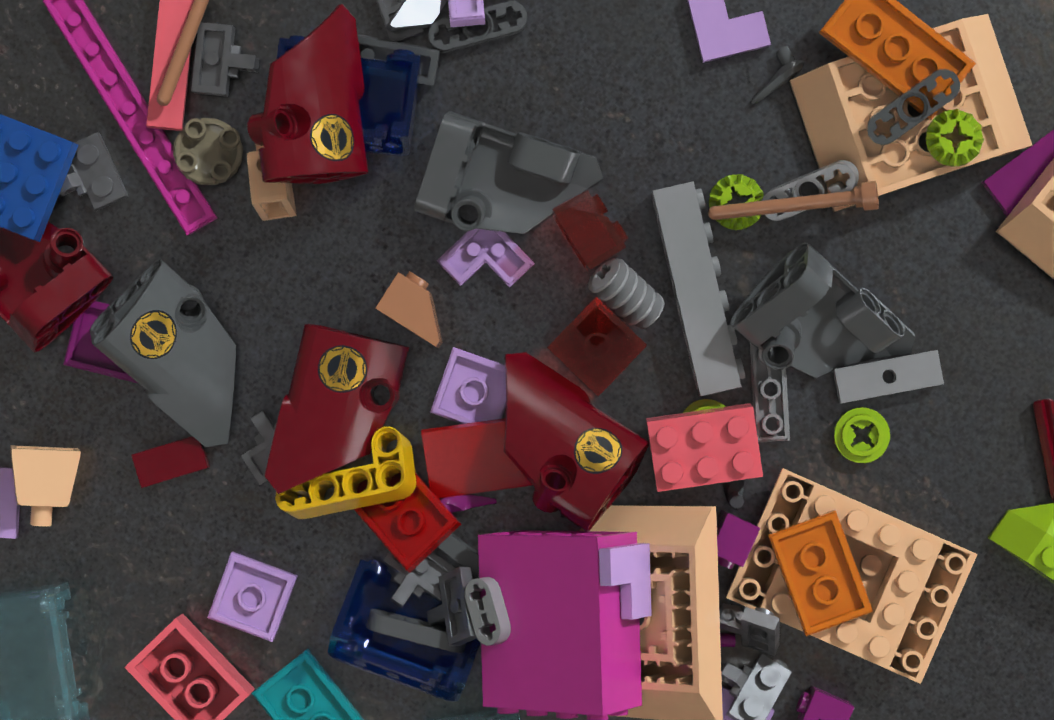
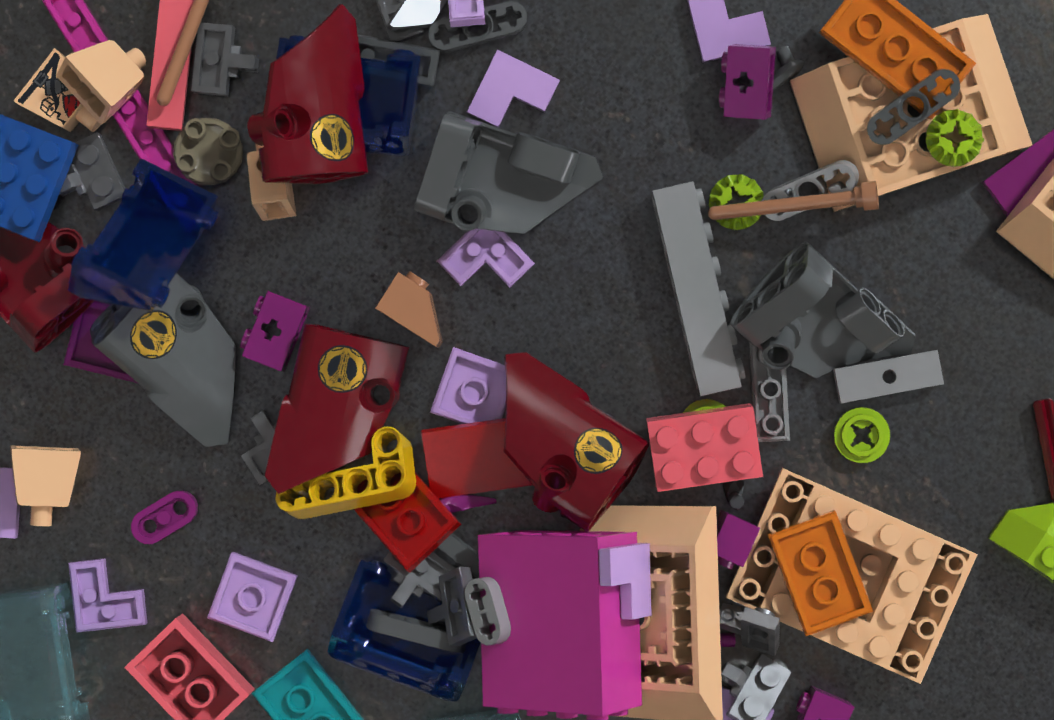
dark red tile [131,436,210,488] -> none
clear red slope [547,297,647,397] -> none
clear red slope [552,190,628,274] -> none
light grey piece [588,258,665,329] -> none
none -> torso [14,48,101,132]
none -> light nougat torso [56,40,146,125]
none -> clear blue windscreen [68,158,219,311]
none -> lavender tile [68,558,148,633]
none -> magenta plate [131,490,198,544]
none -> magenta brick [240,291,311,372]
none -> lavender tile [467,50,560,128]
none -> magenta brick [719,44,776,120]

